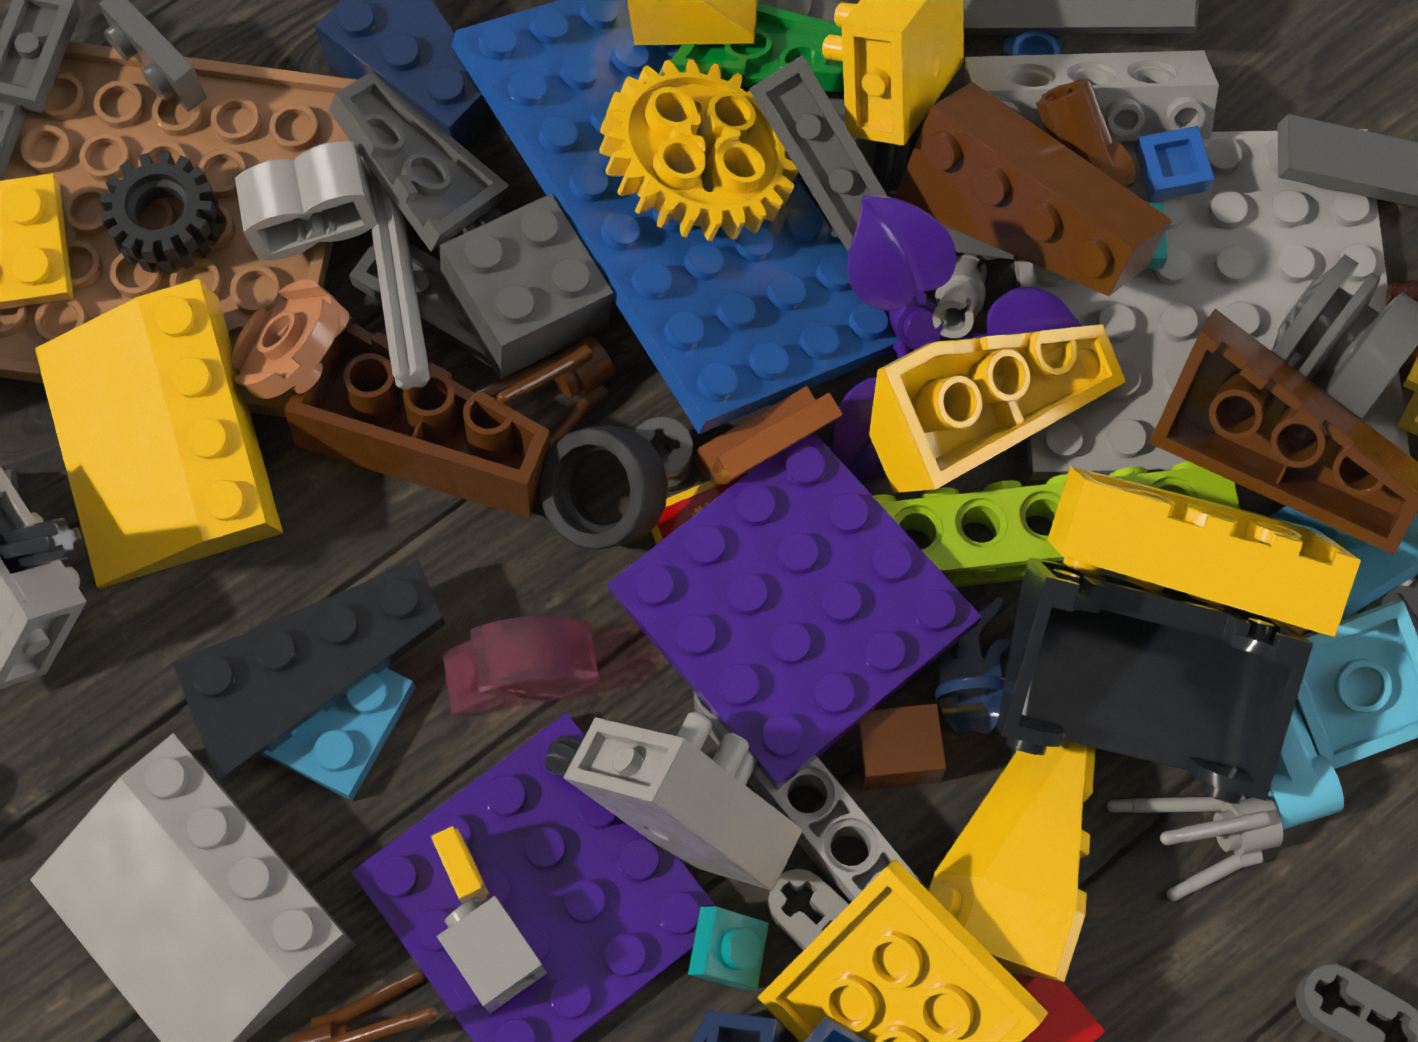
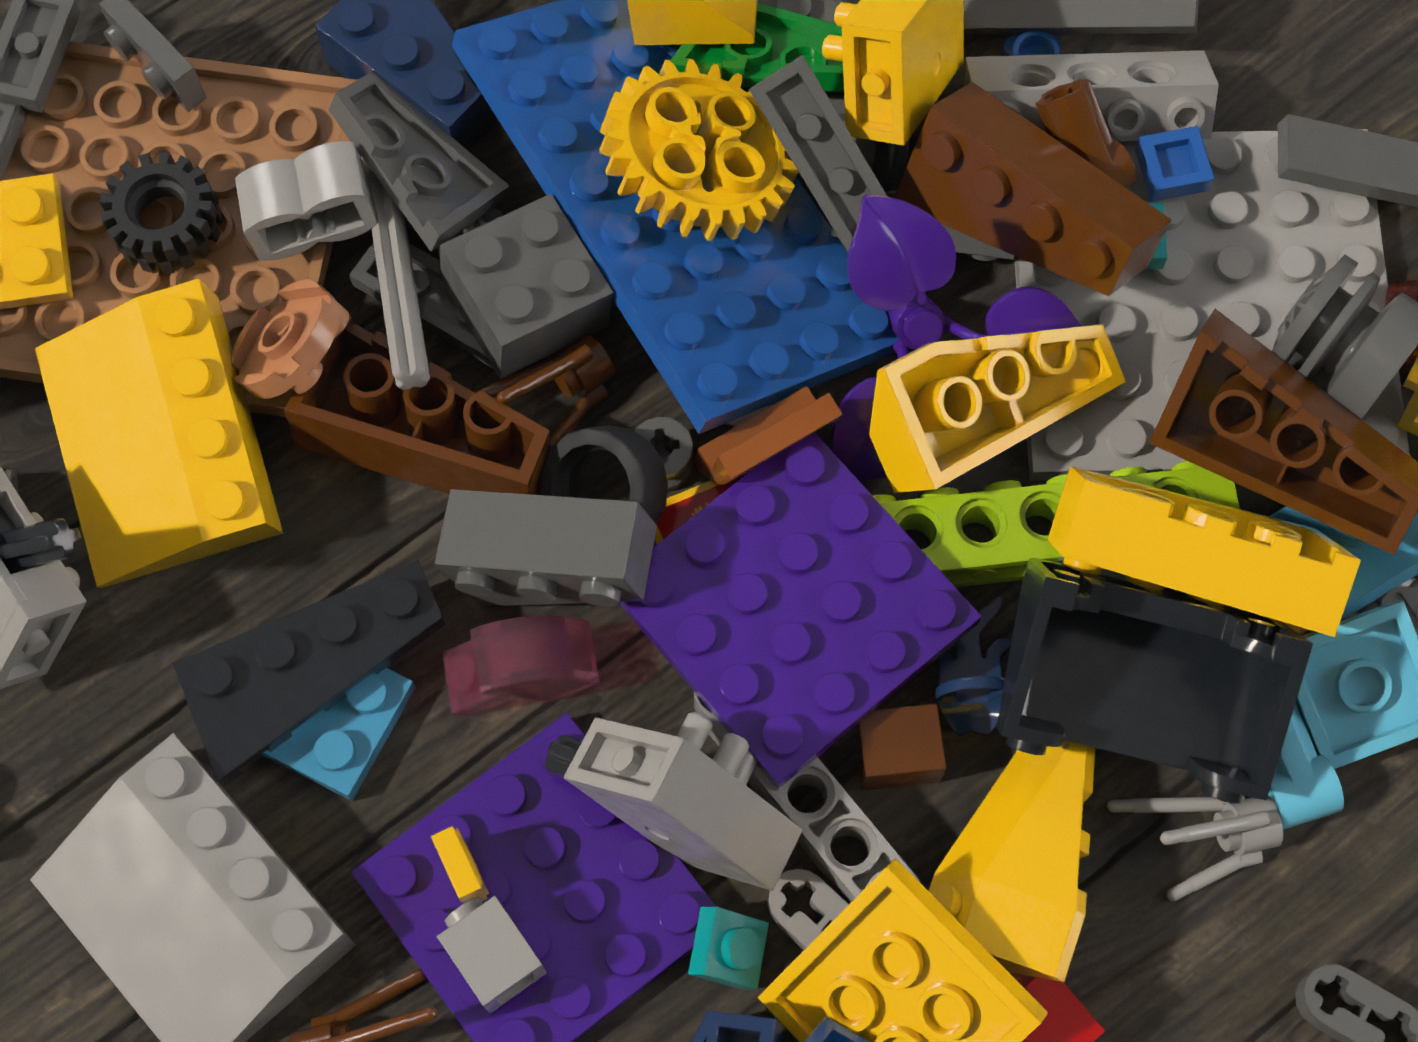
light grey pin [932,254,987,339] -> none
none -> dark grey wedge [434,489,657,607]

